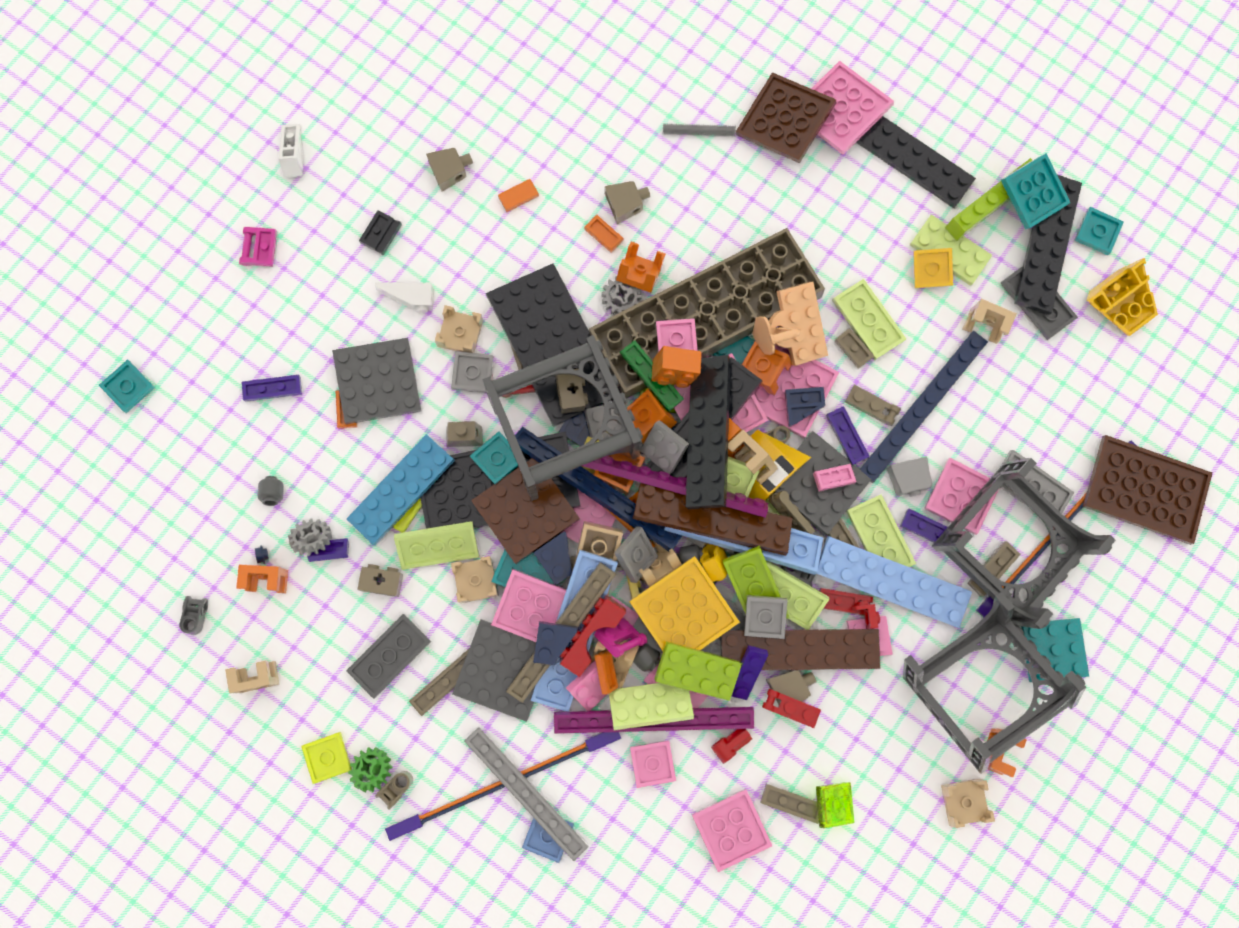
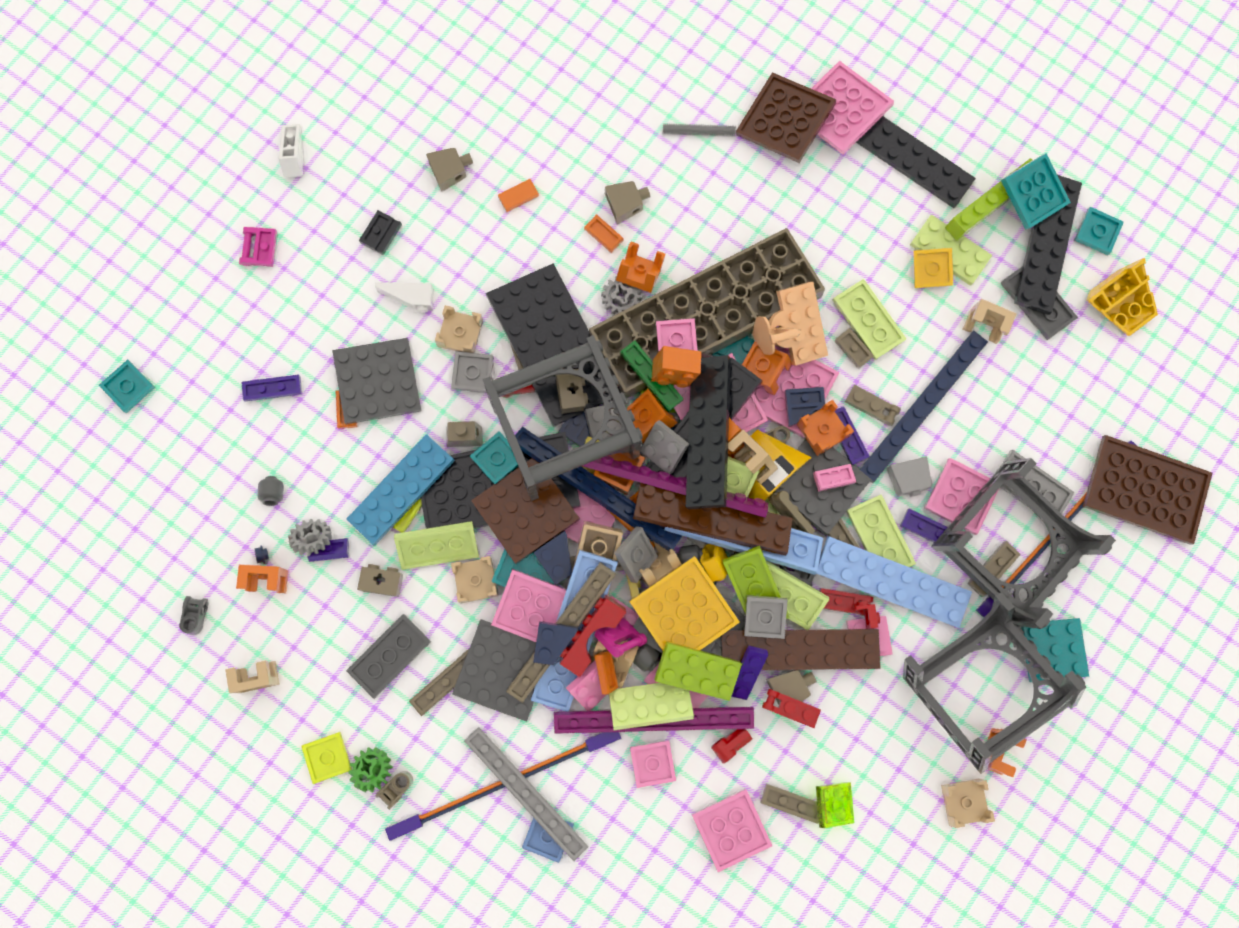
none -> orange panel [797,400,854,456]

